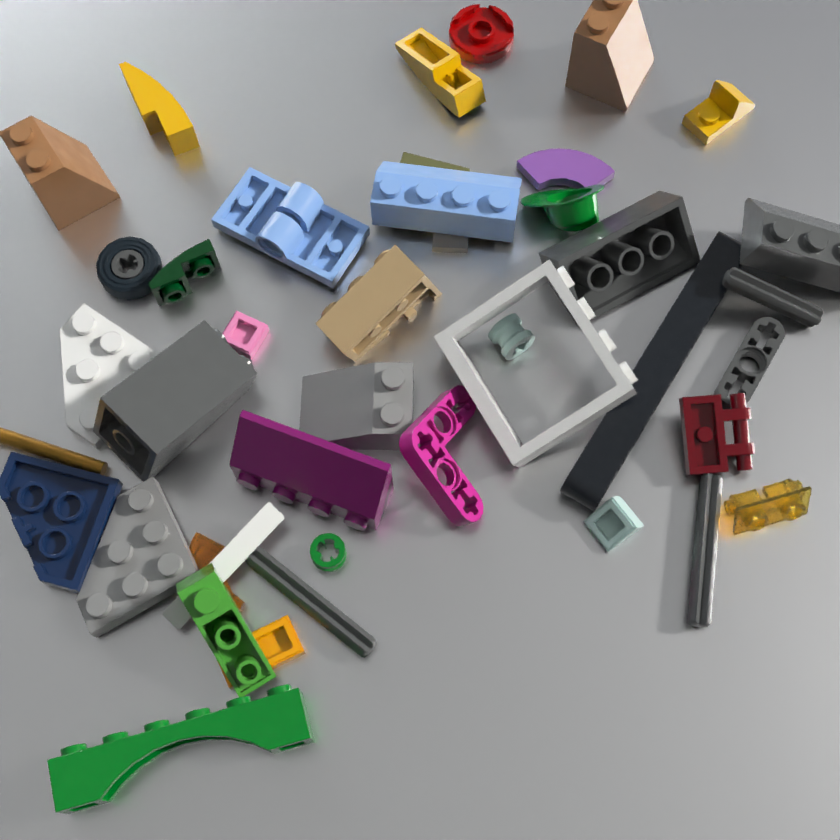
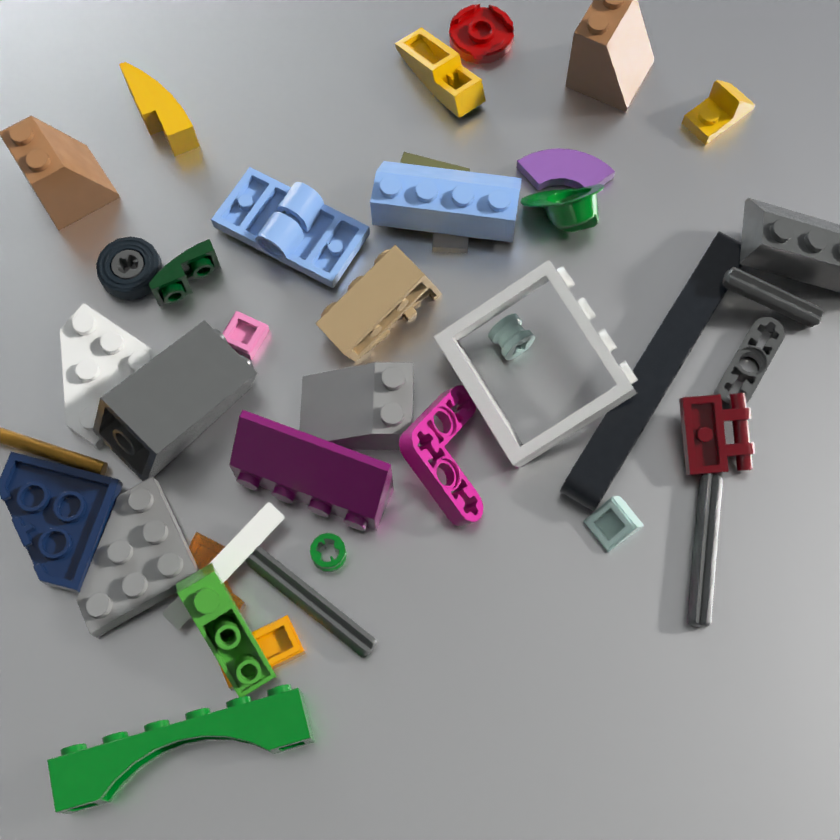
dark grey slope [539,191,700,325] -> none
clear yellow hinge [724,478,812,535] -> none

